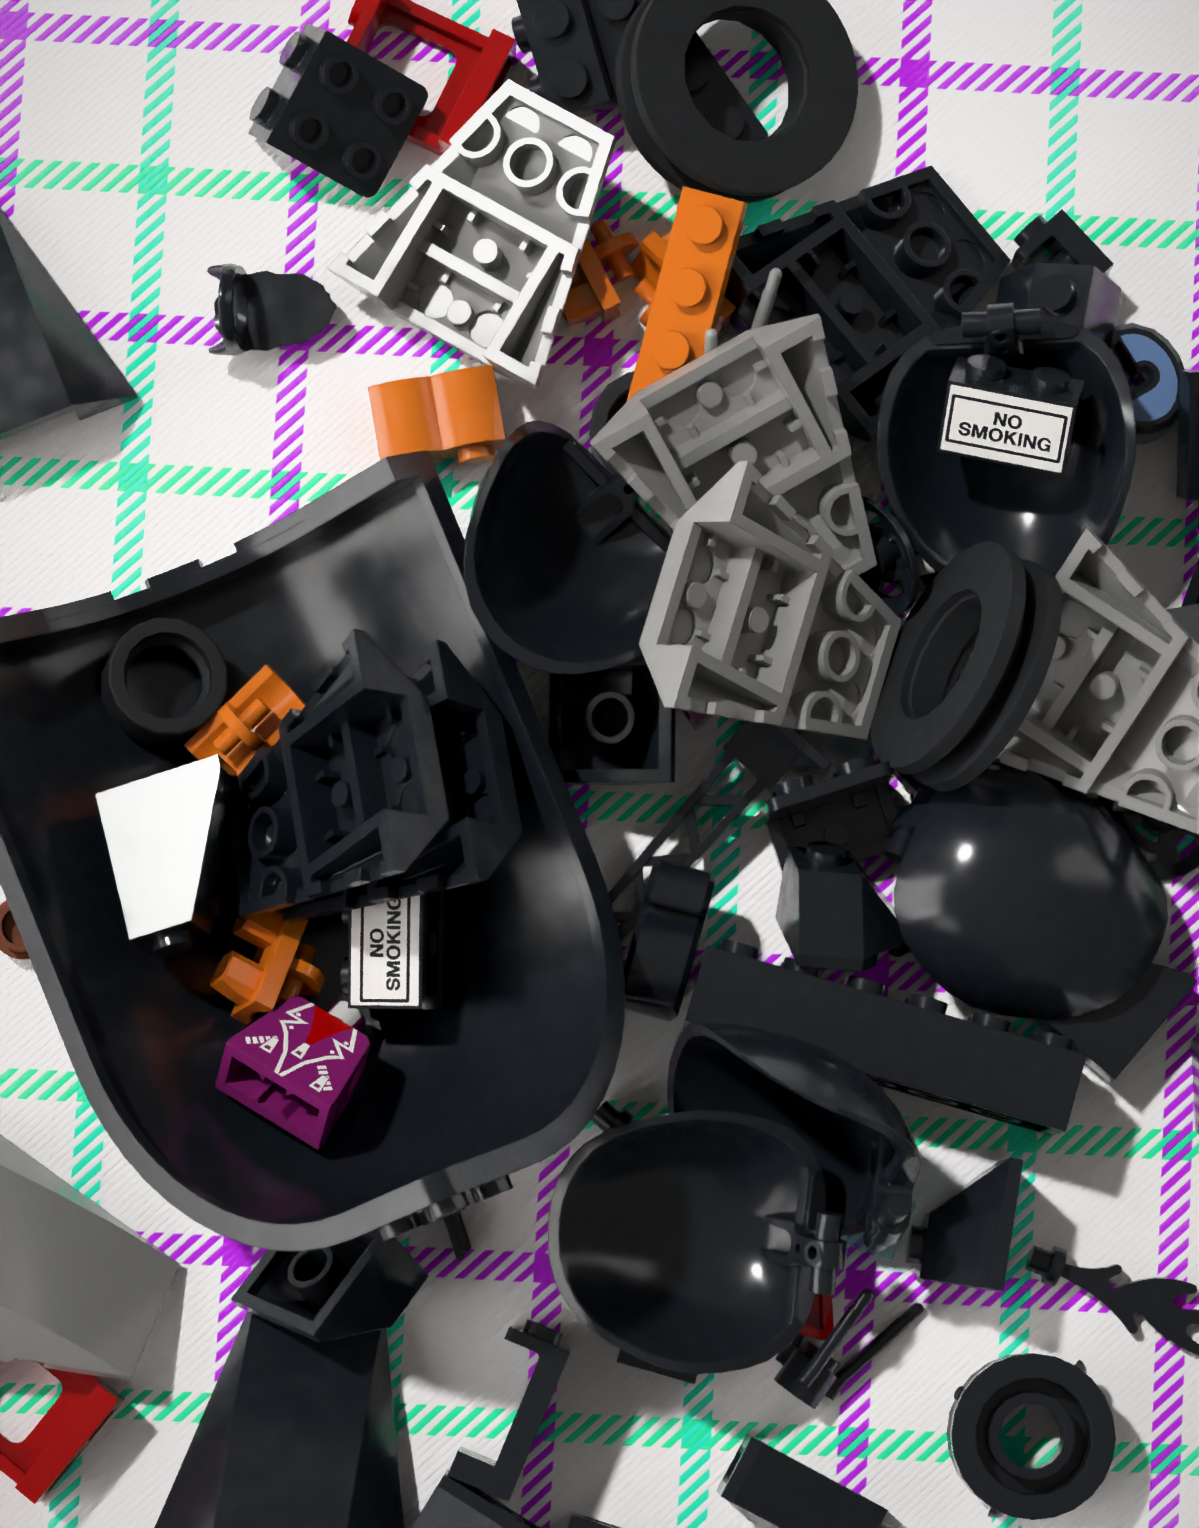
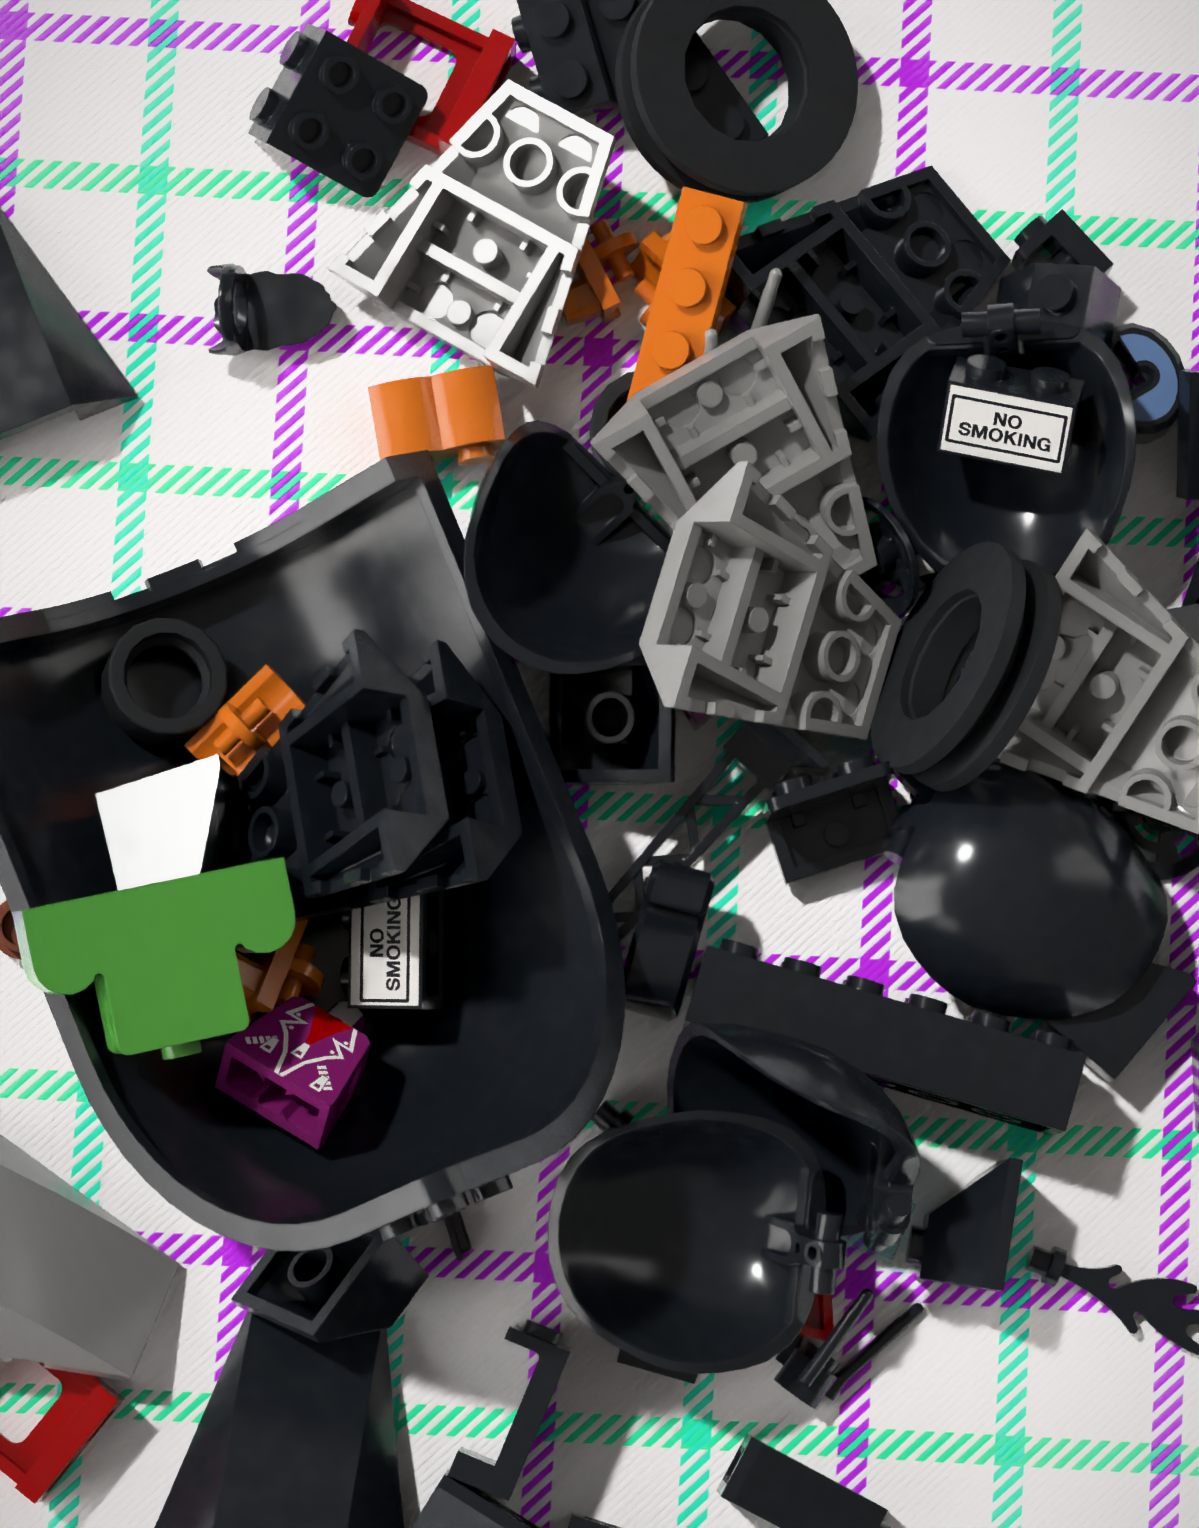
black slope [775,841,911,972] -> none
black piece [946,1353,1116,1520] -> none
none -> bright green brick [12,857,295,1060]

